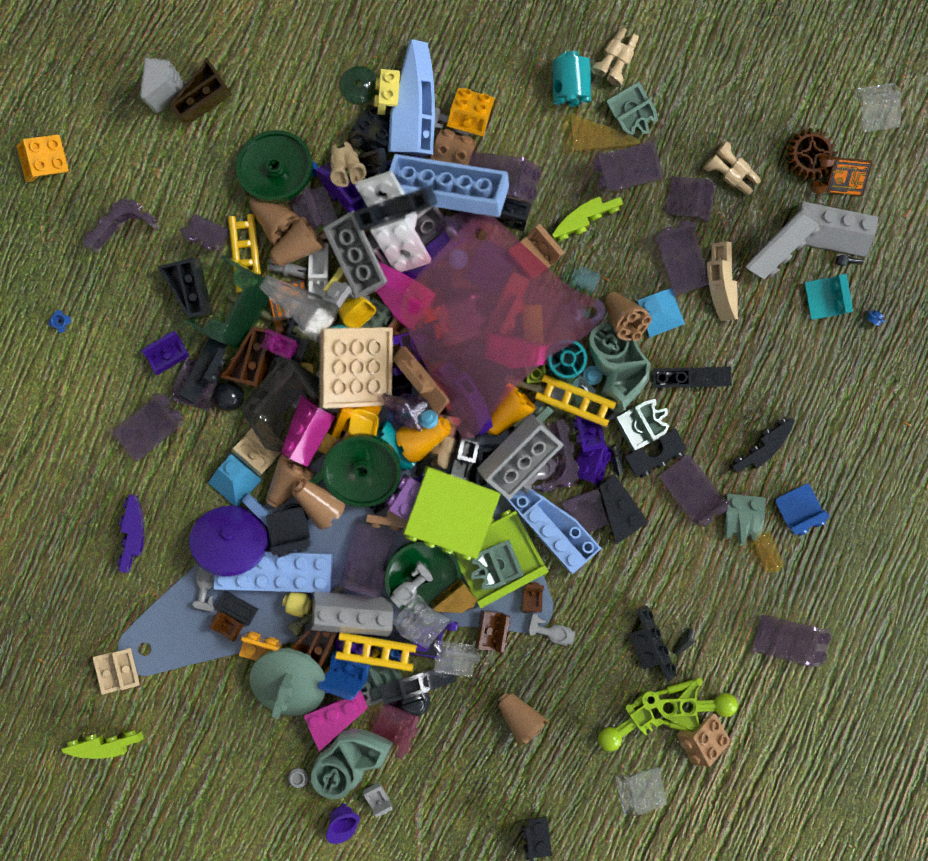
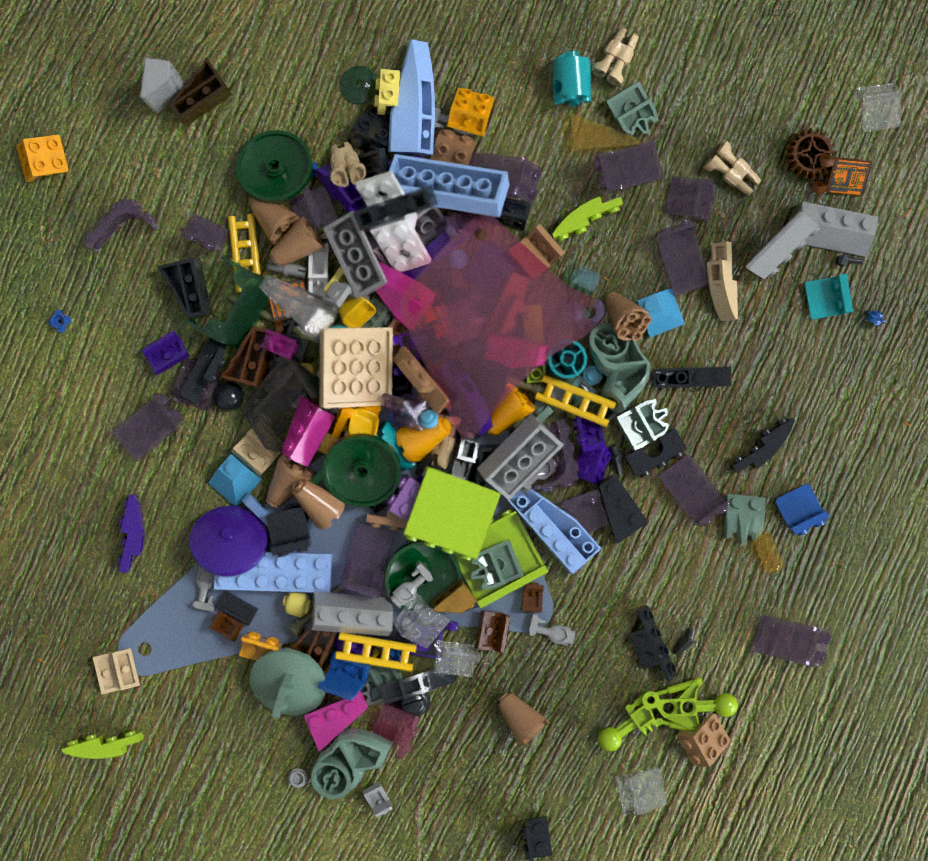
dark purple piece [326,803,360,844] -> none

